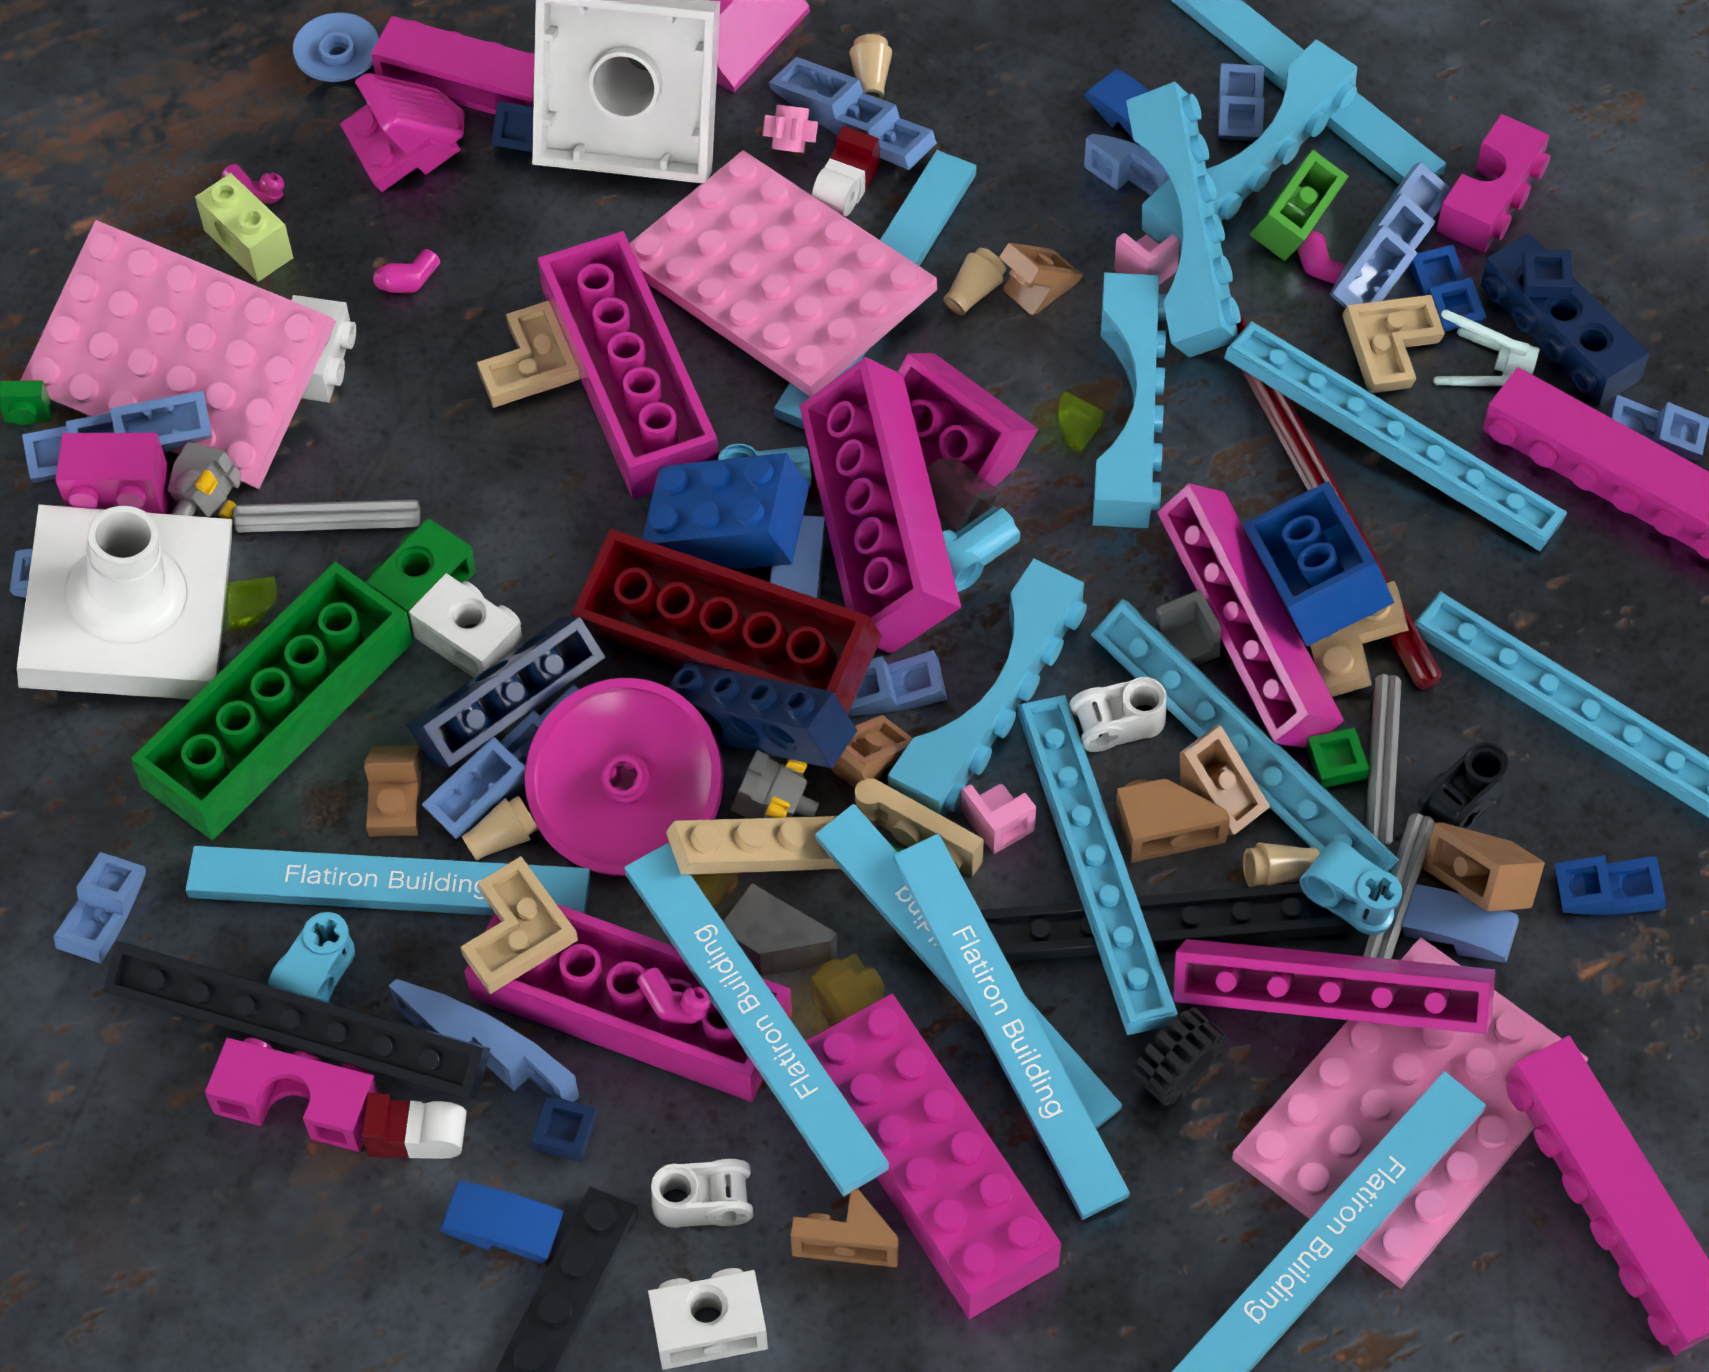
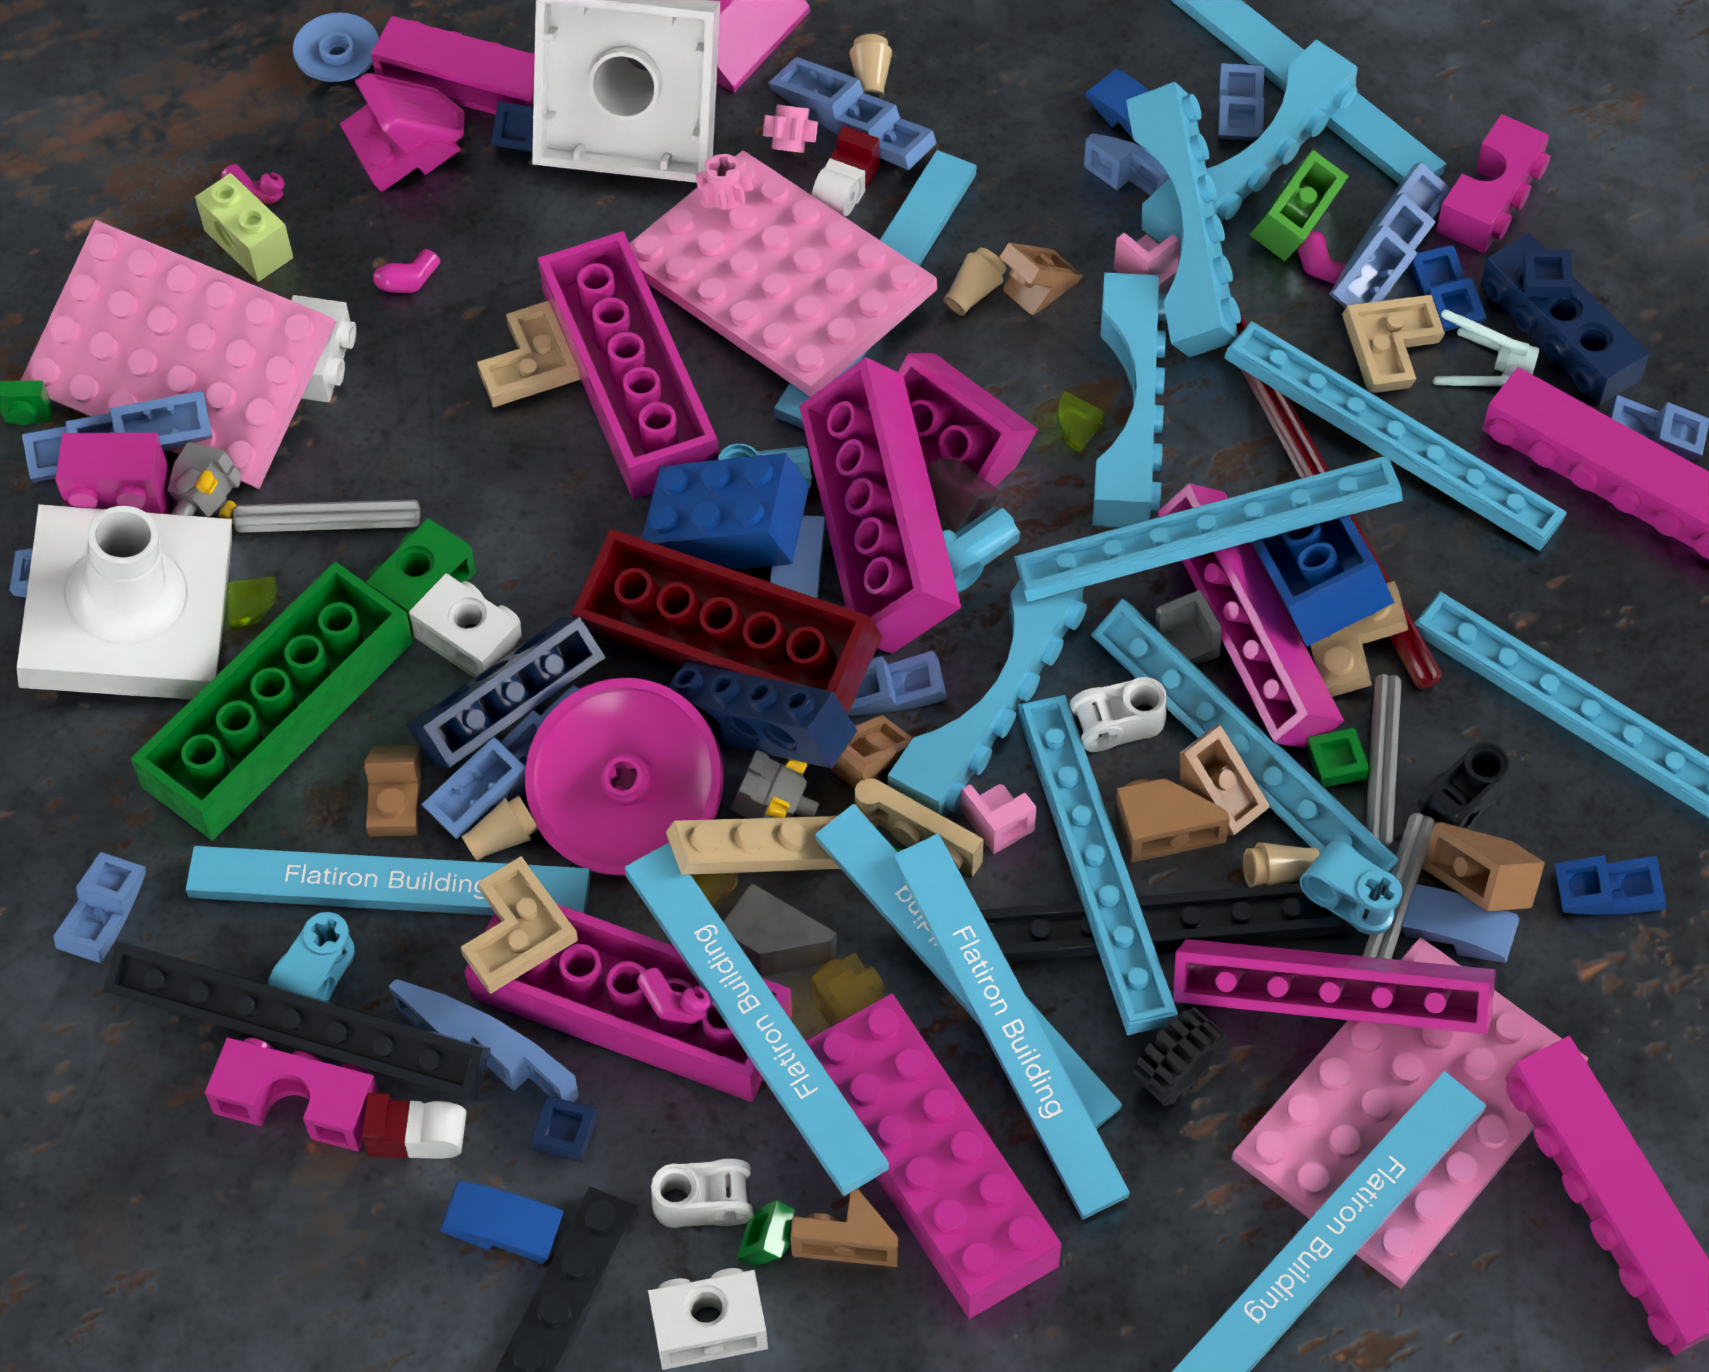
none -> bright pink gear [696,154,754,210]
none -> green plate [737,1200,795,1267]
none -> medium azure tile [1014,455,1403,602]

